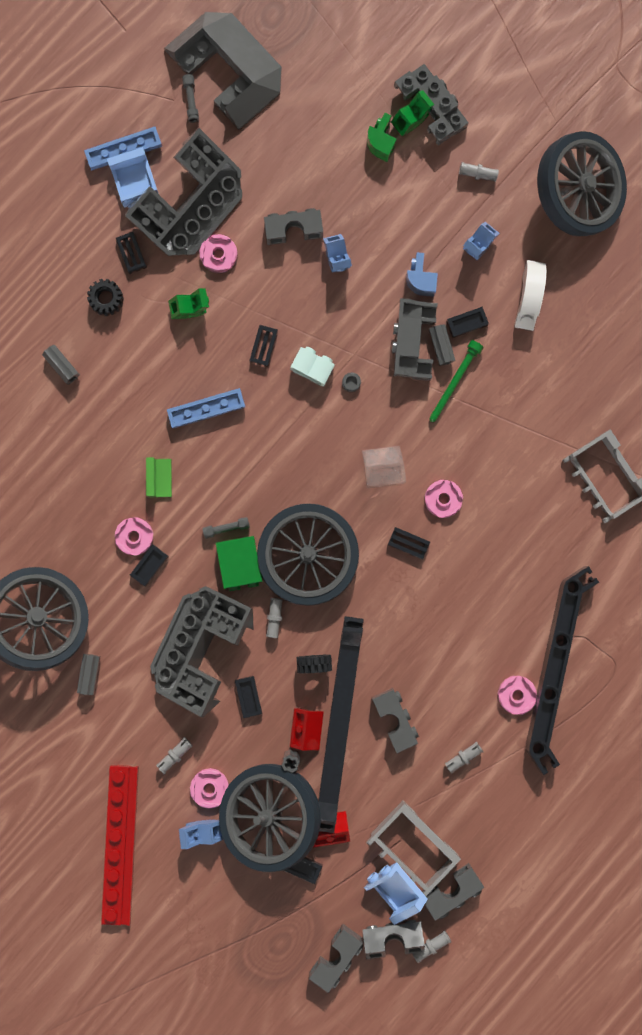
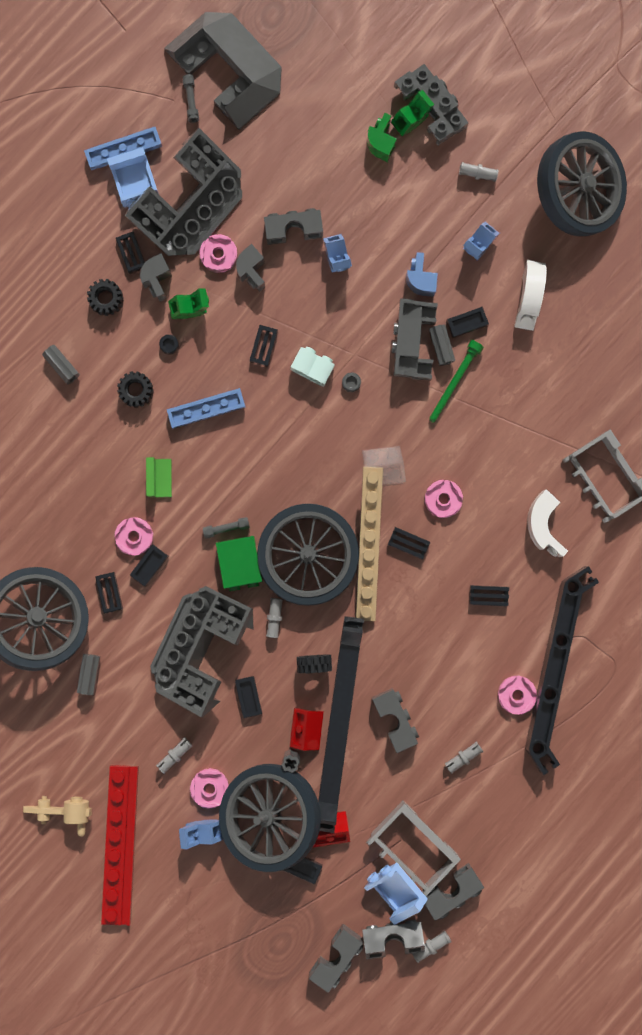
none -> tan piece [23,796,92,837]
none -> black tile [95,572,123,614]
none -> black tyre [117,371,154,408]
none -> dark grey brick [140,254,172,302]
none -> black tile [159,335,179,355]
none -> dark grey brick [236,244,265,292]
none -> tan plate [356,467,383,621]
none -> black tile [469,585,509,606]
none -> white arch [527,490,568,557]

